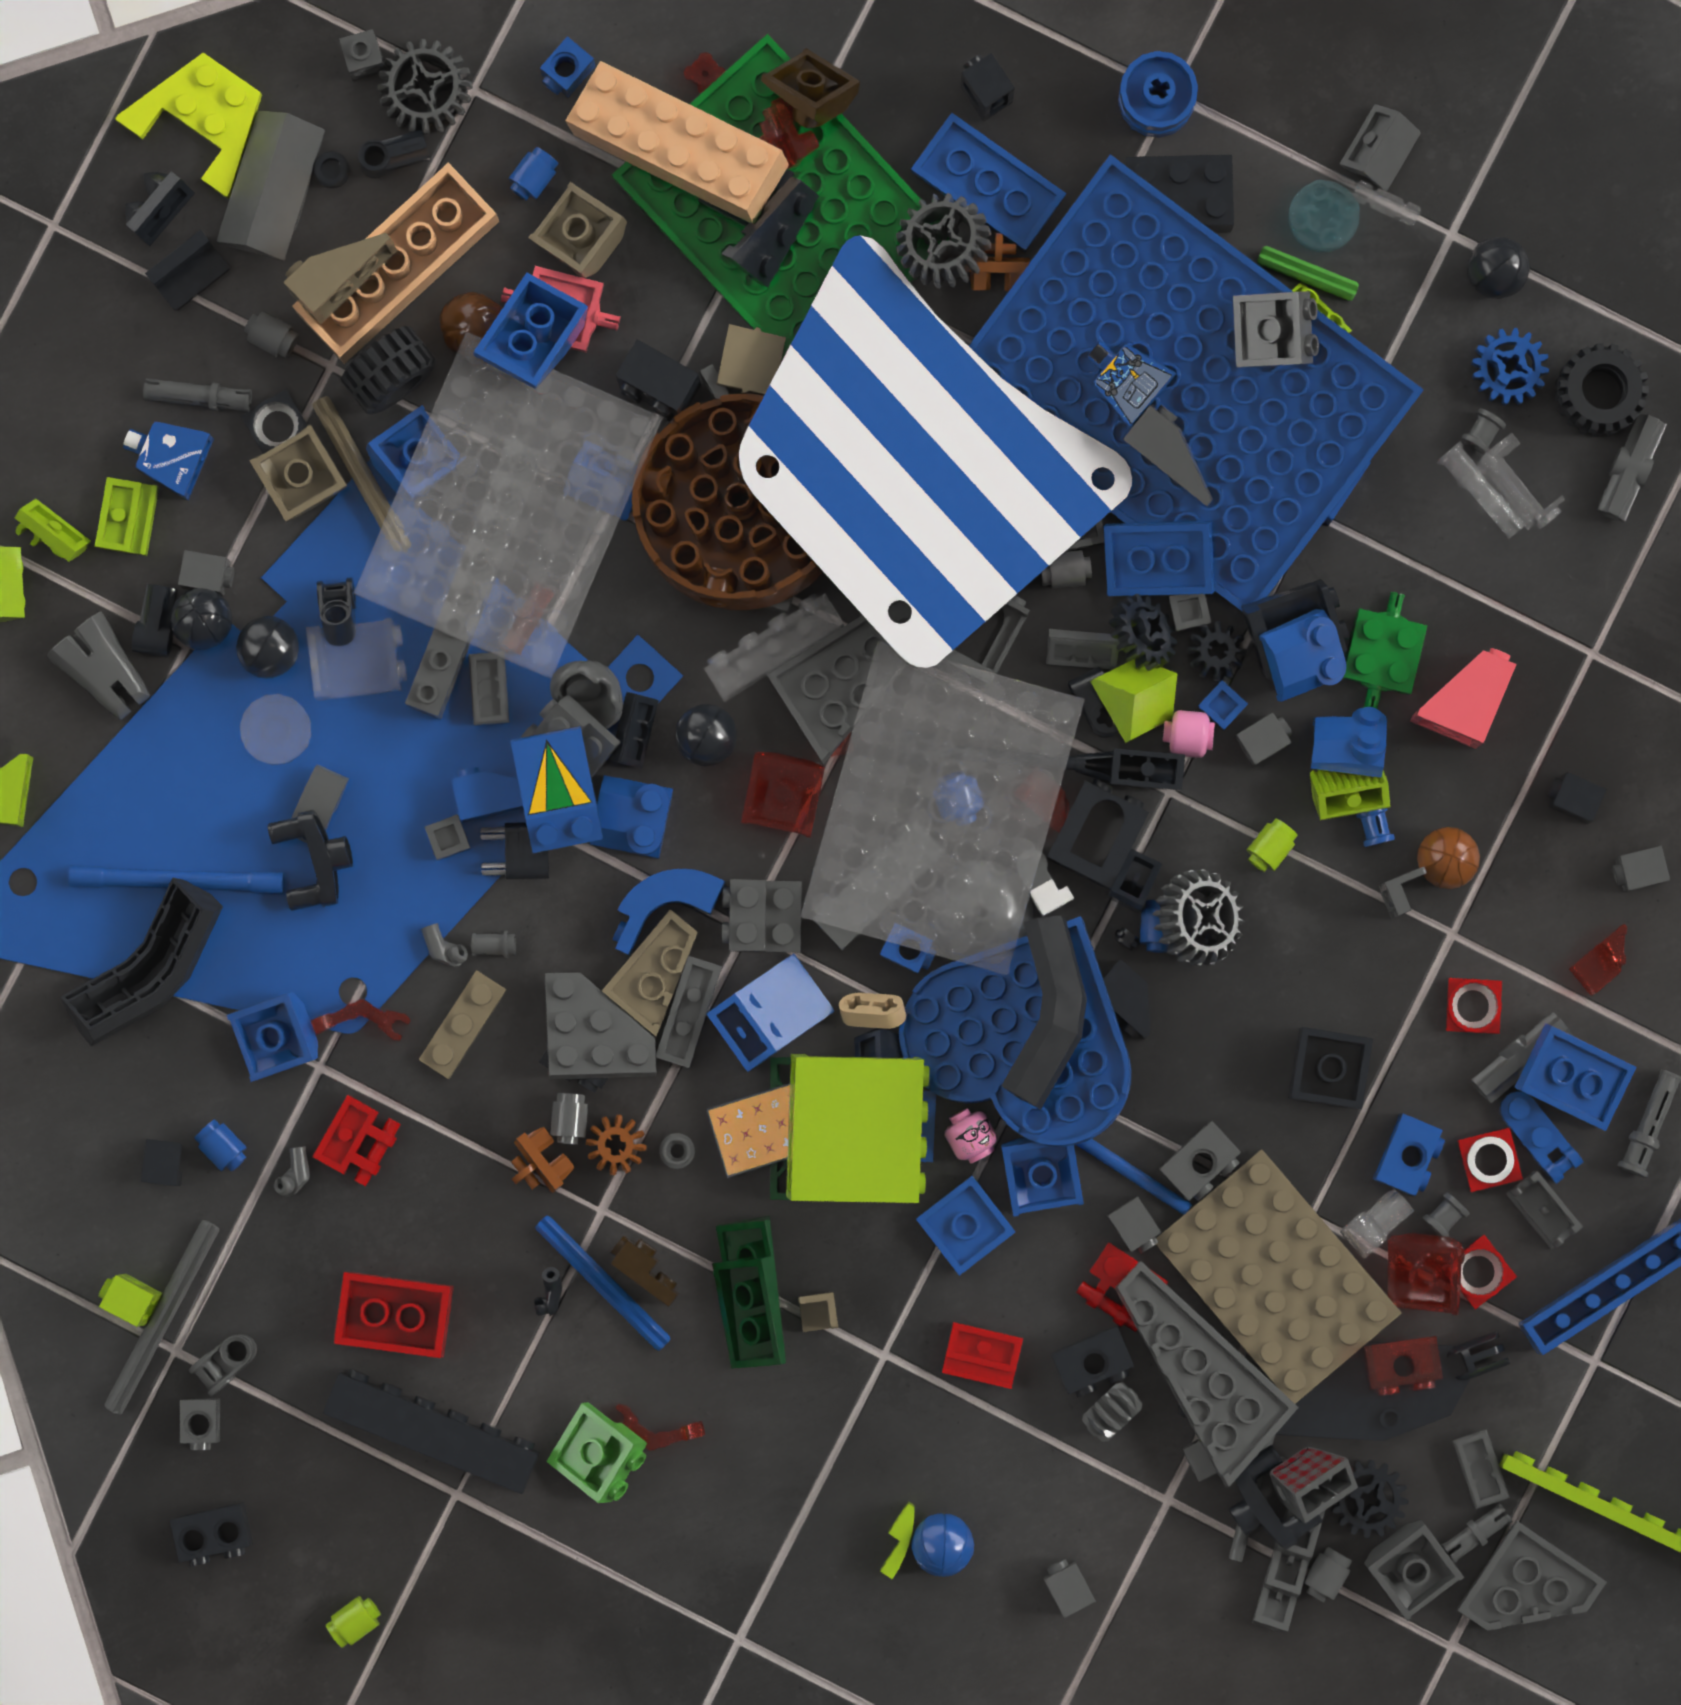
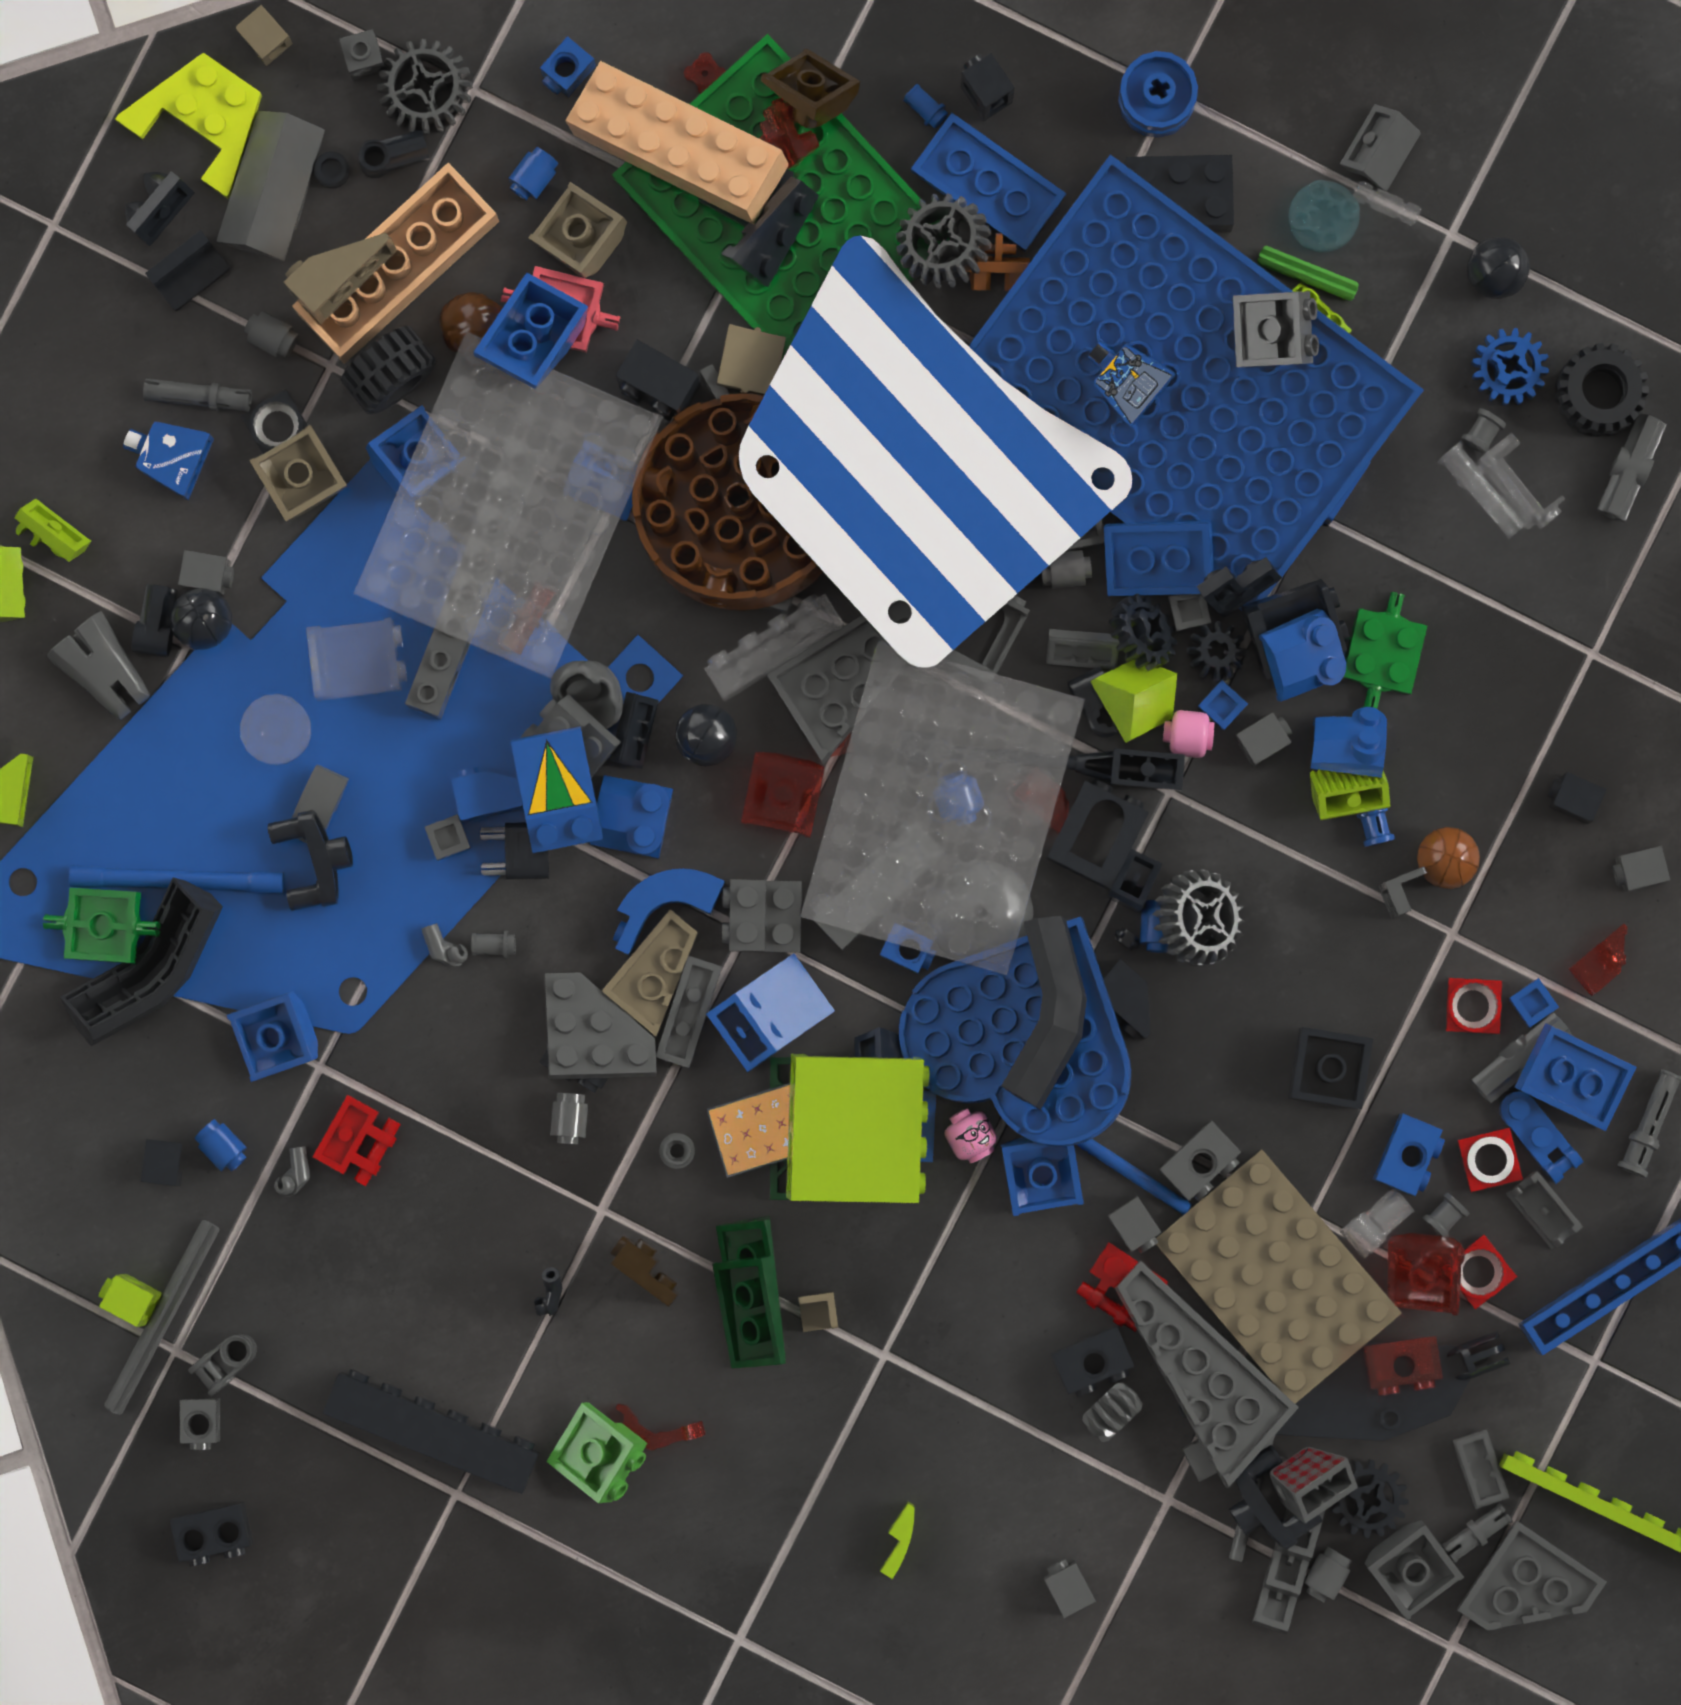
lime plate [95,477,159,556] -> none
black piece [236,616,299,679] -> none
clear red piece [311,999,411,1041] -> none
dark tan axle [312,396,411,554] -> none
black piece [316,577,356,646] -> none
lime brick [326,1596,381,1648] -> none
red brick [334,1272,454,1358] -> none
dark tan plate [419,970,507,1079] -> none
dark grey plate [468,652,510,726] -> none
dark orange hips [511,1127,575,1193] -> none
blue axle [535,1215,671,1351] -> none
dark orange gear [586,1115,647,1175] -> none
tan beam [839,993,906,1029] -> none
blue piece [911,1513,974,1577] -> none
blue plate [916,1176,1015,1276] -> none
red plate [942,1322,1023,1389] -> none
white leg [1016,849,1074,917] -> none
dark grey slope [1123,404,1213,506] -> none
lime brick [1246,818,1298,872] -> none
coral slope [1410,648,1517,749] -> none
none -> green plate [43,888,161,964]
none -> dark tan panel [236,5,293,66]
none -> blue pin [903,84,948,129]
none -> black plate [1197,557,1283,618]
none -> blue plate [1508,978,1559,1028]

